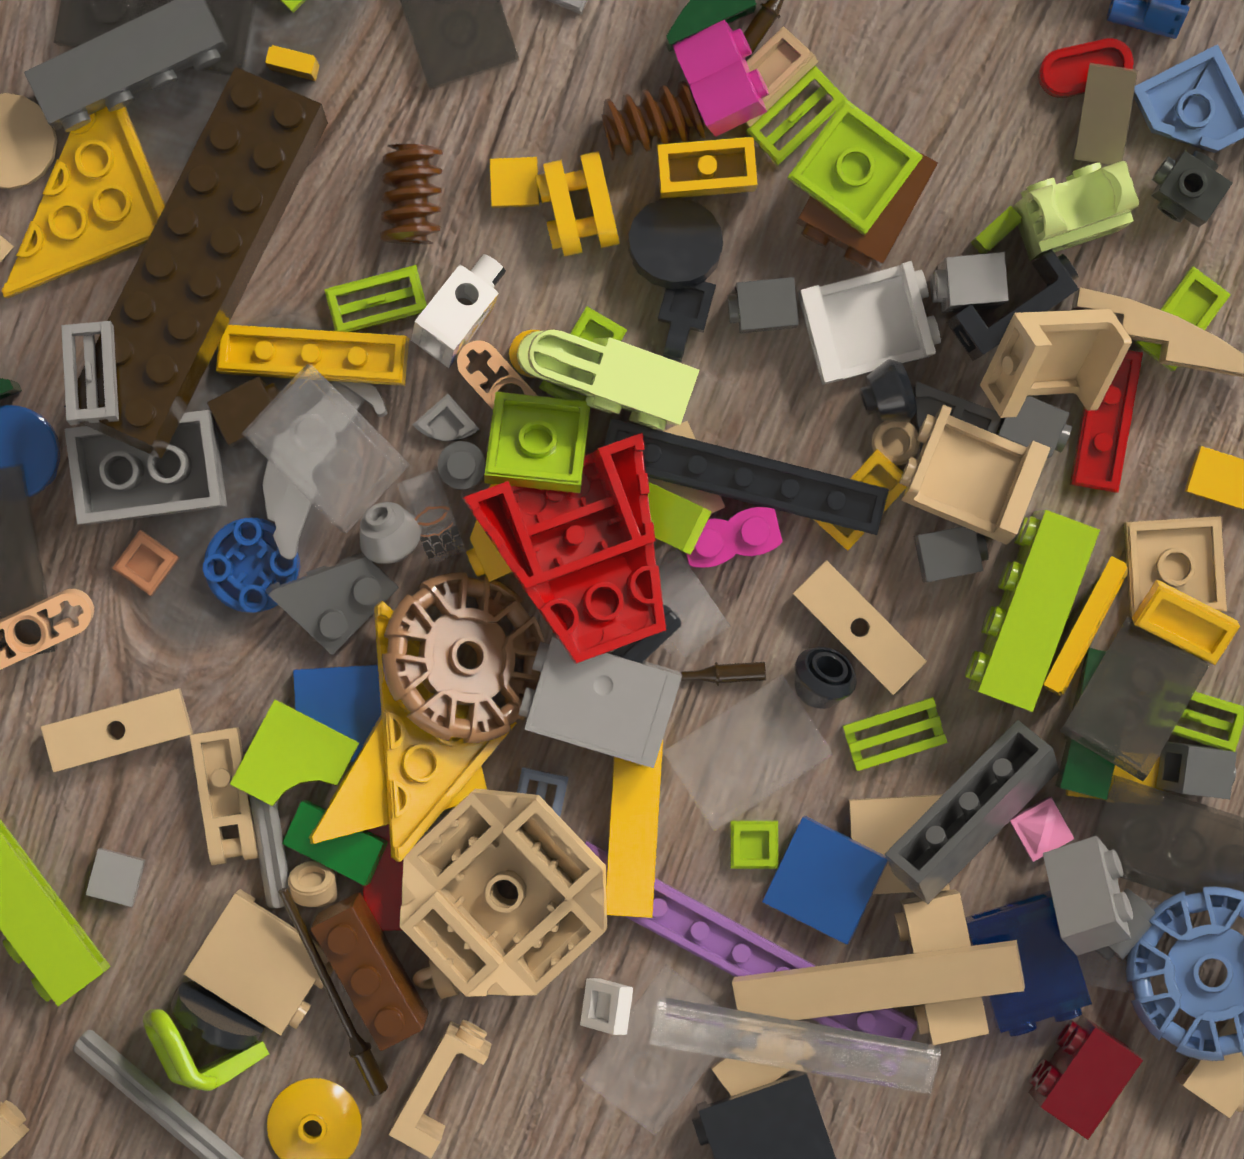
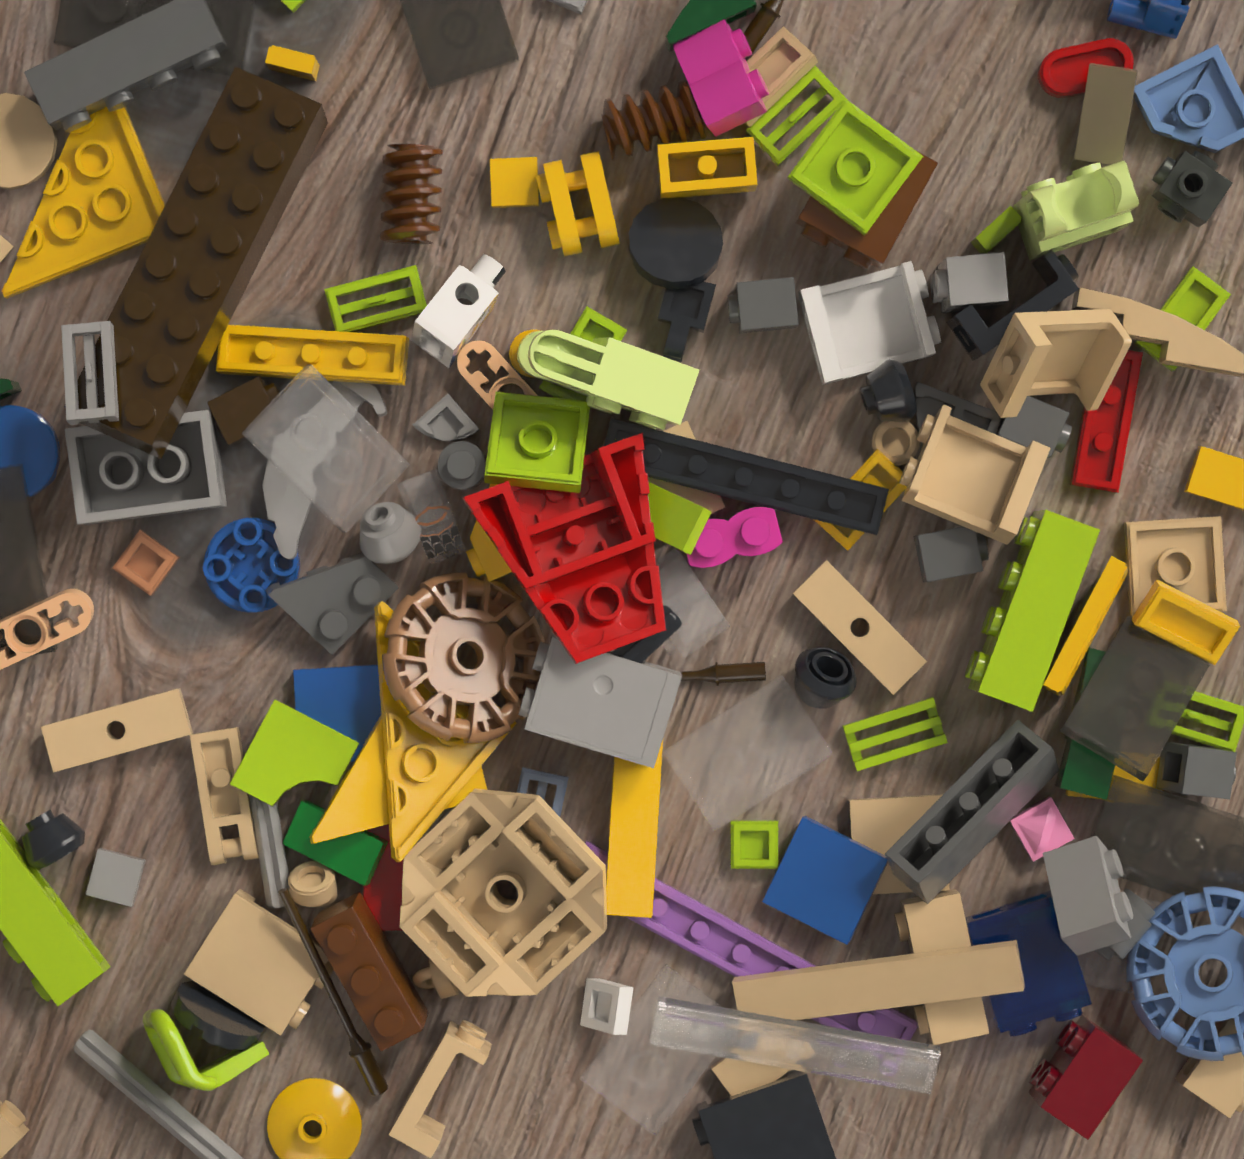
none -> black cone [22,810,85,870]

